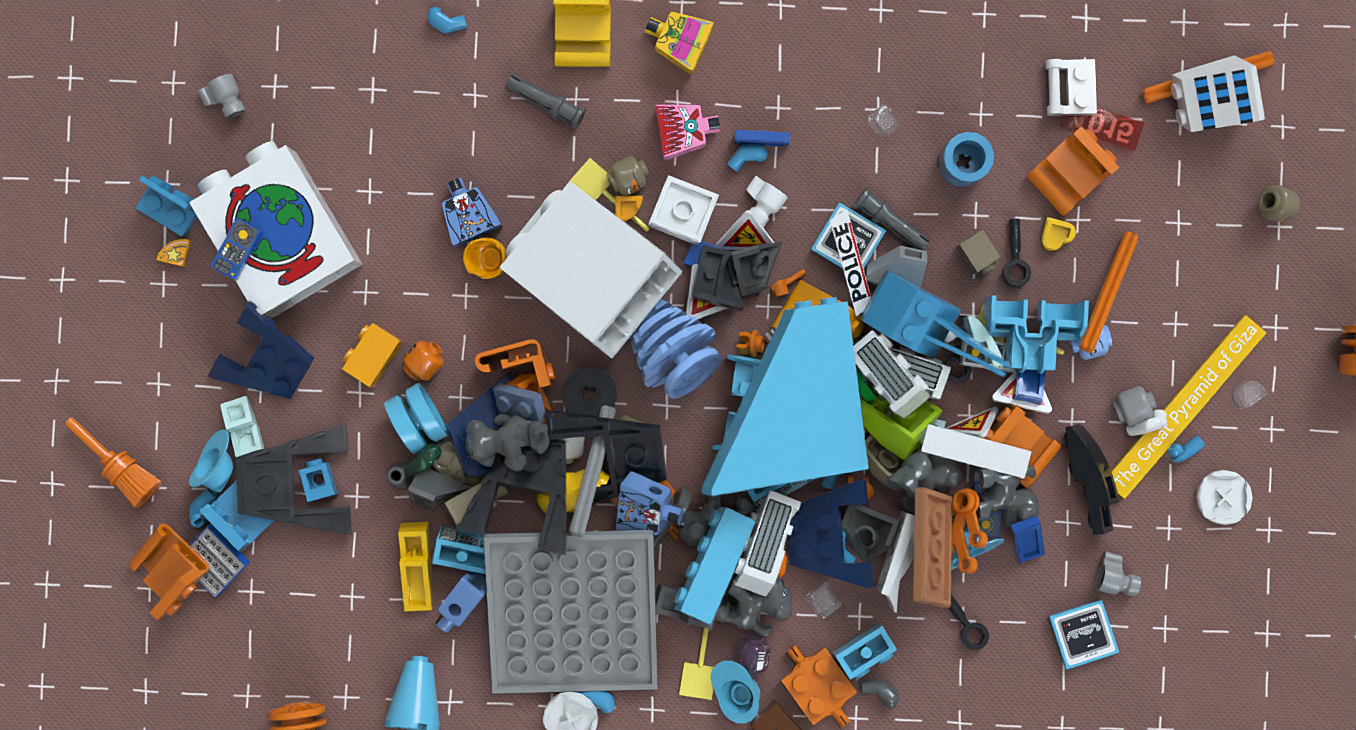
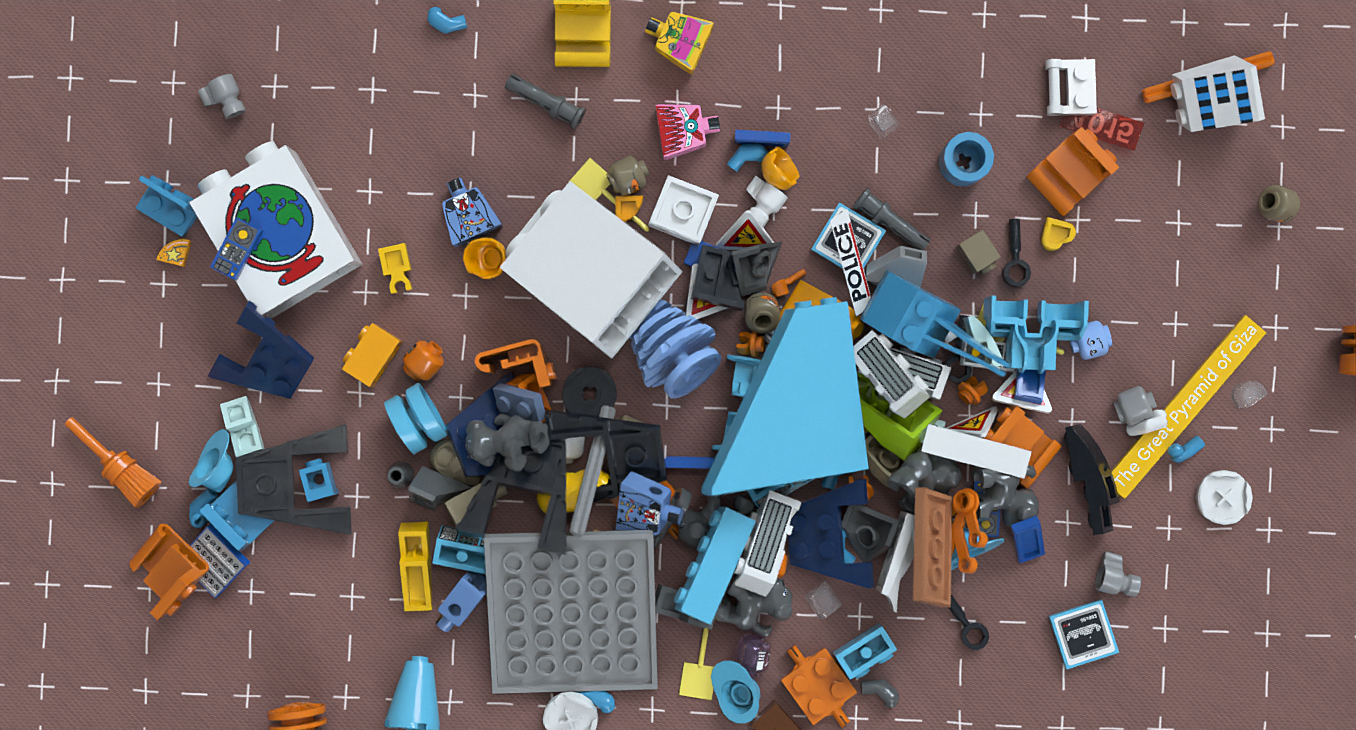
clear green arm [404,444,442,477] -> none
green tile [856,365,877,402] -> none
orange axle [1079,231,1138,353] -> none
none -> yellow plate [378,243,413,294]
none -> blue tile [665,456,716,469]
none -> dark tan head [744,293,780,333]
none -> light orange hair [761,147,800,190]
none -> orange plate [958,376,988,405]

